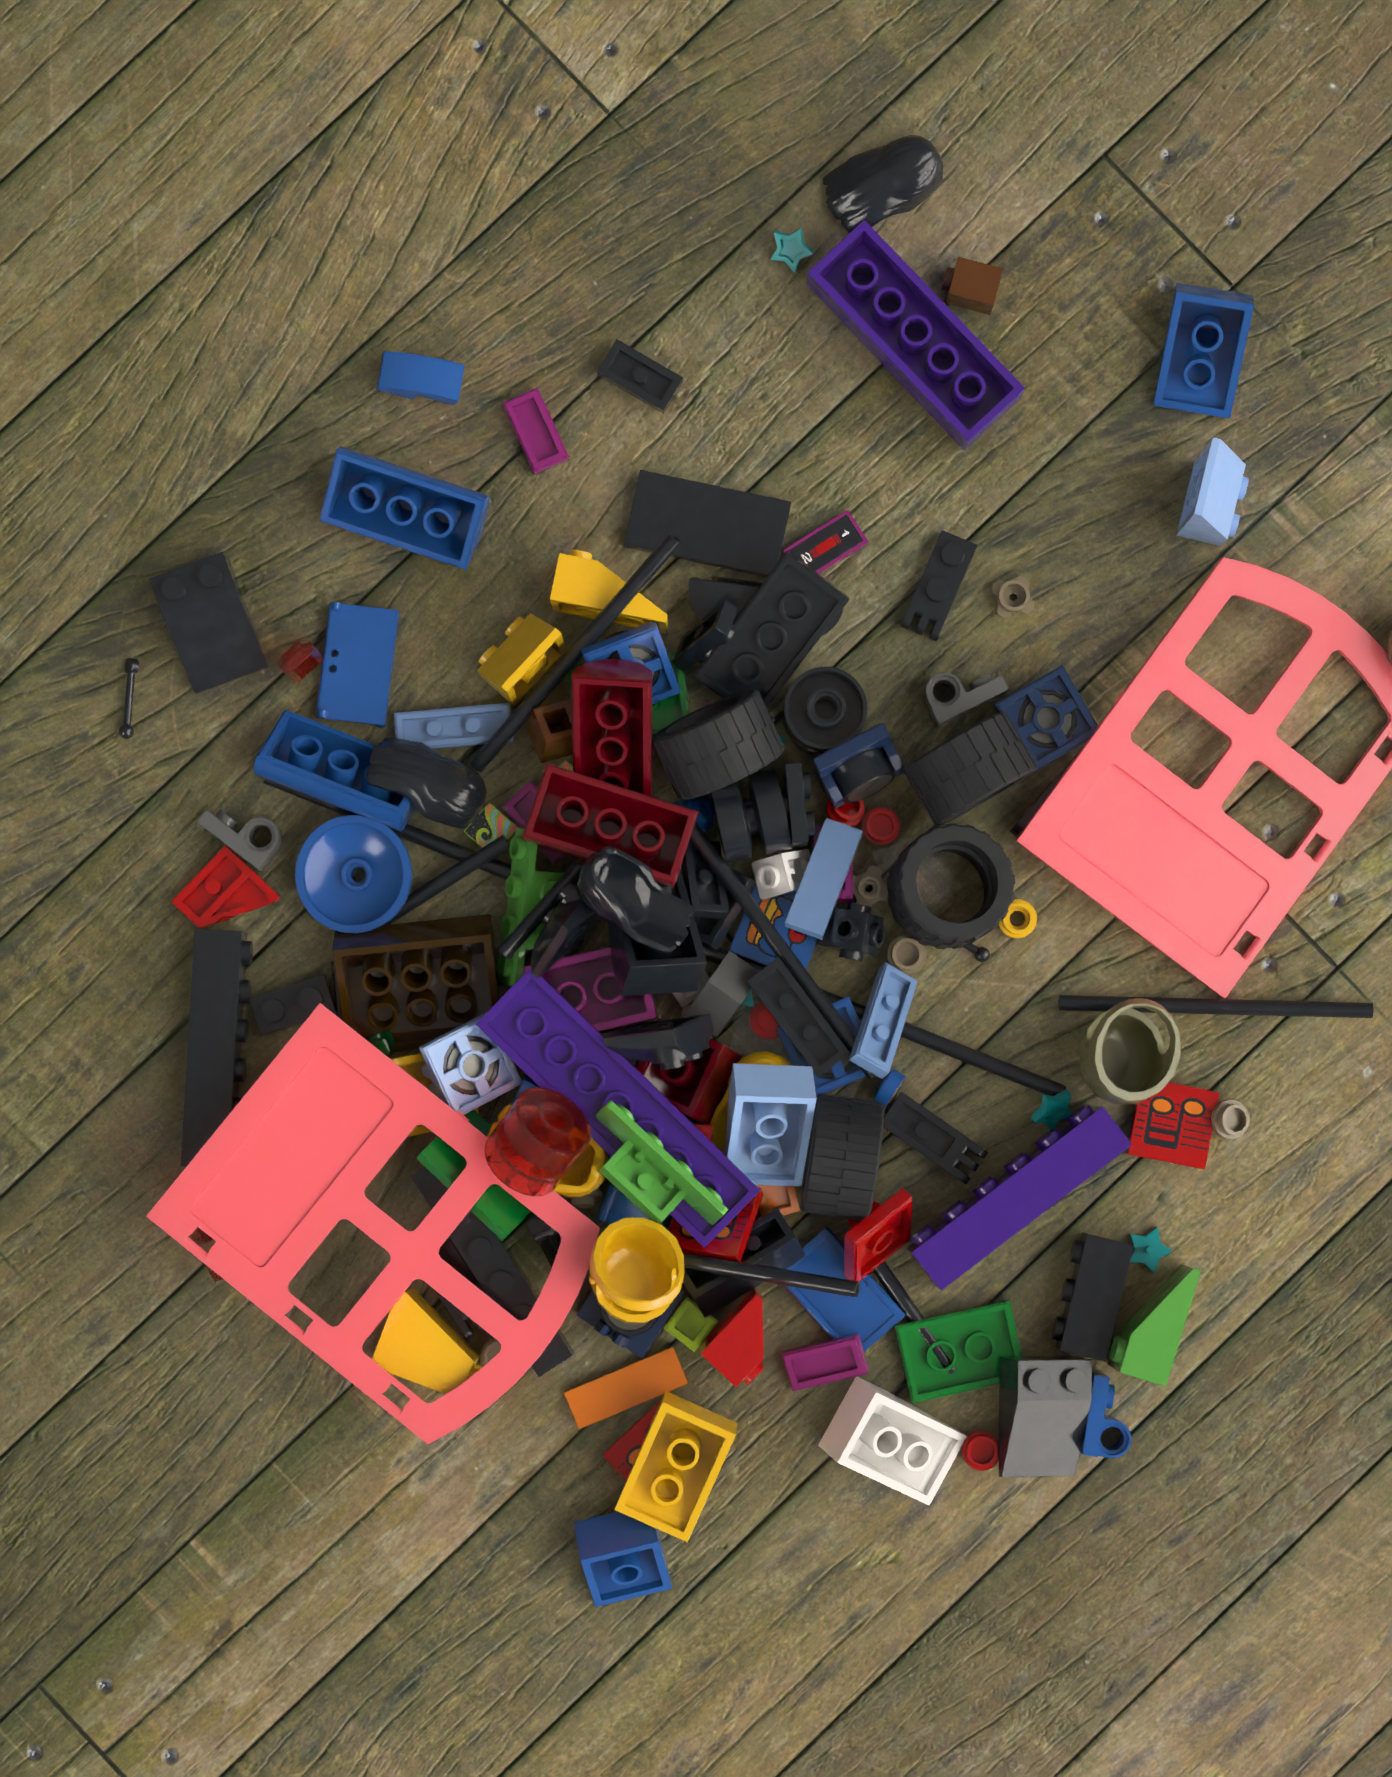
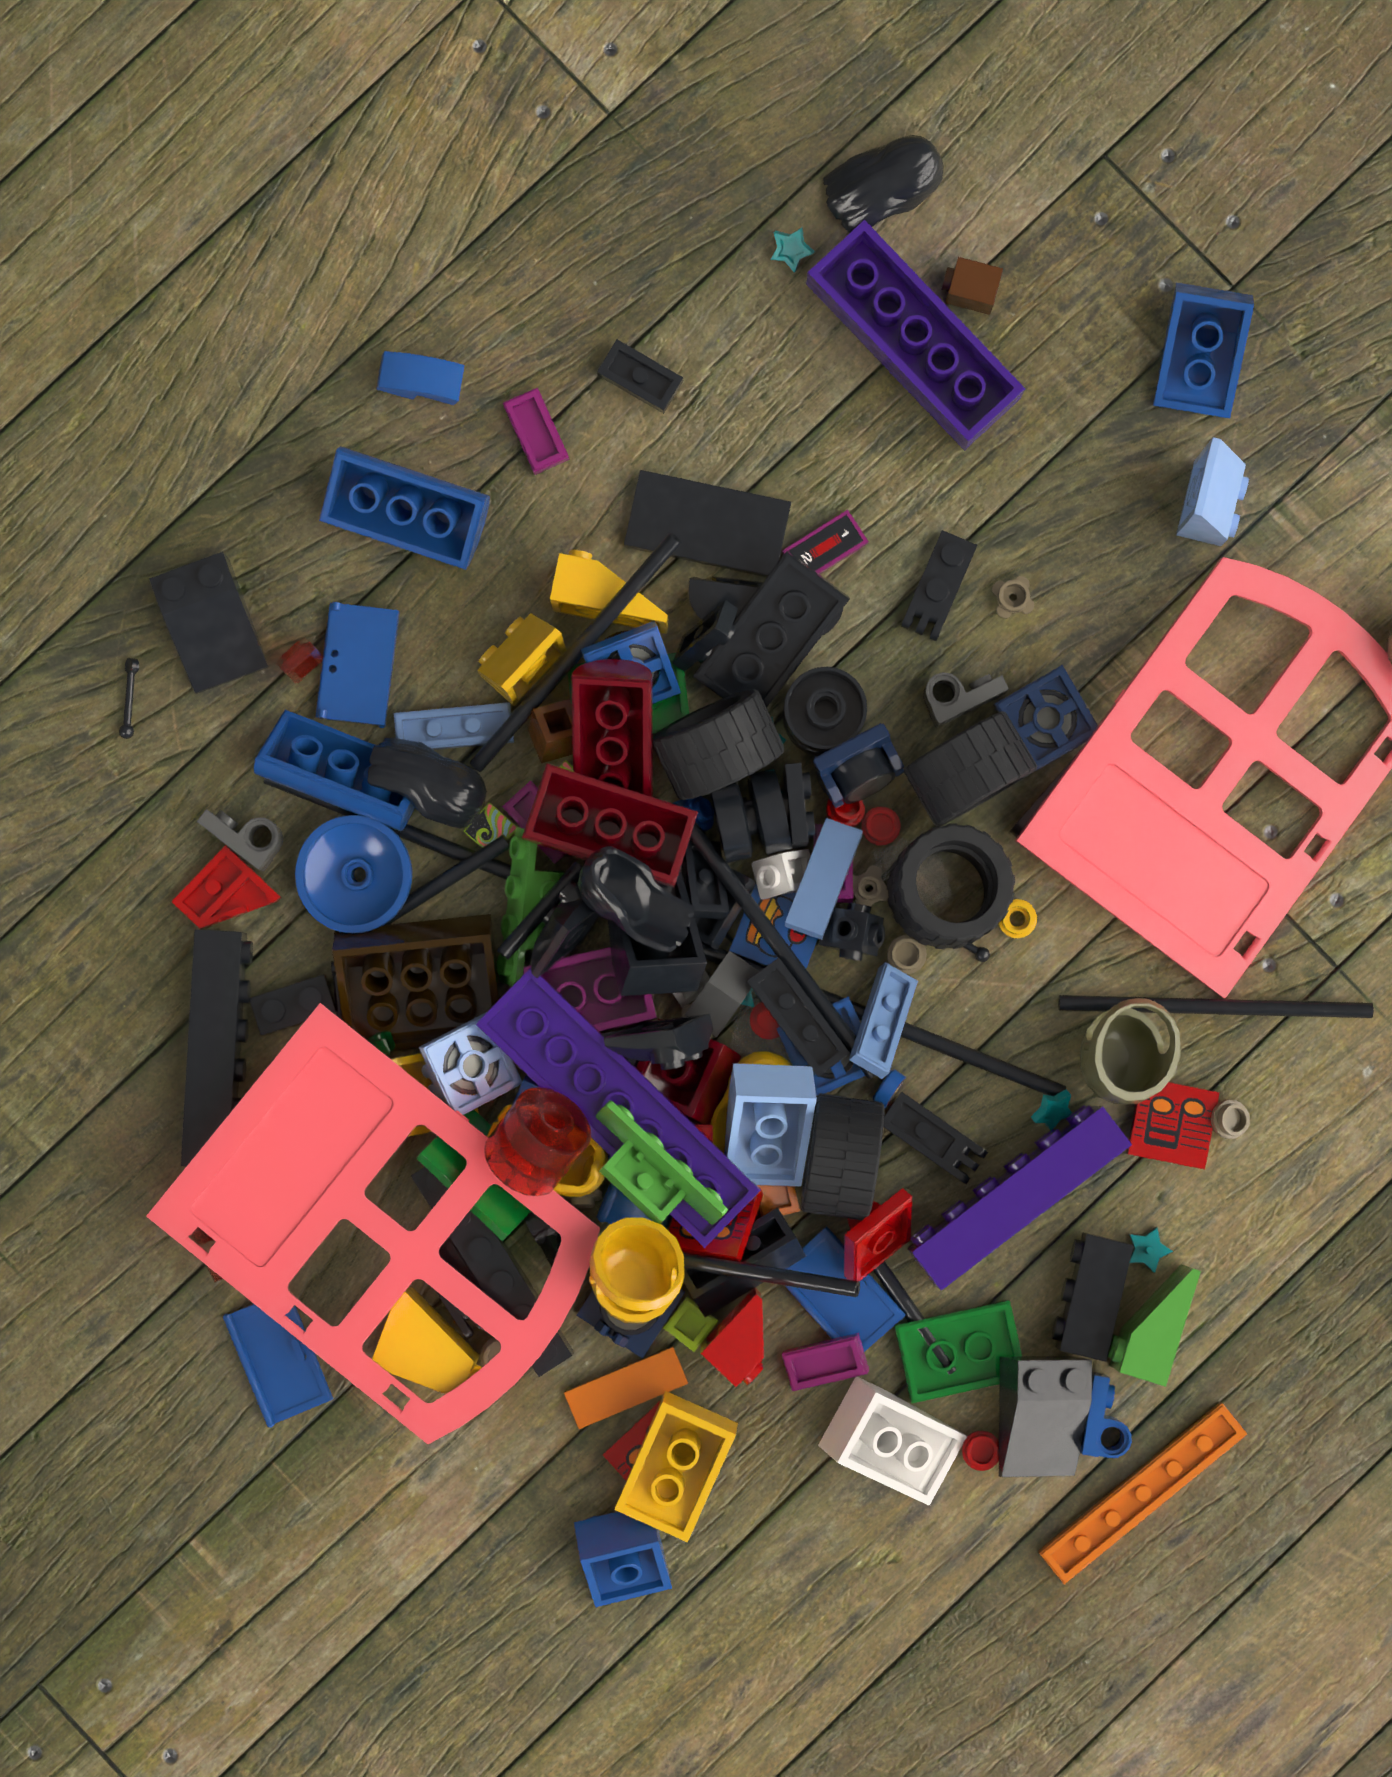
none -> blue door [223,1304,333,1428]
none -> orange tile [1038,1402,1247,1584]

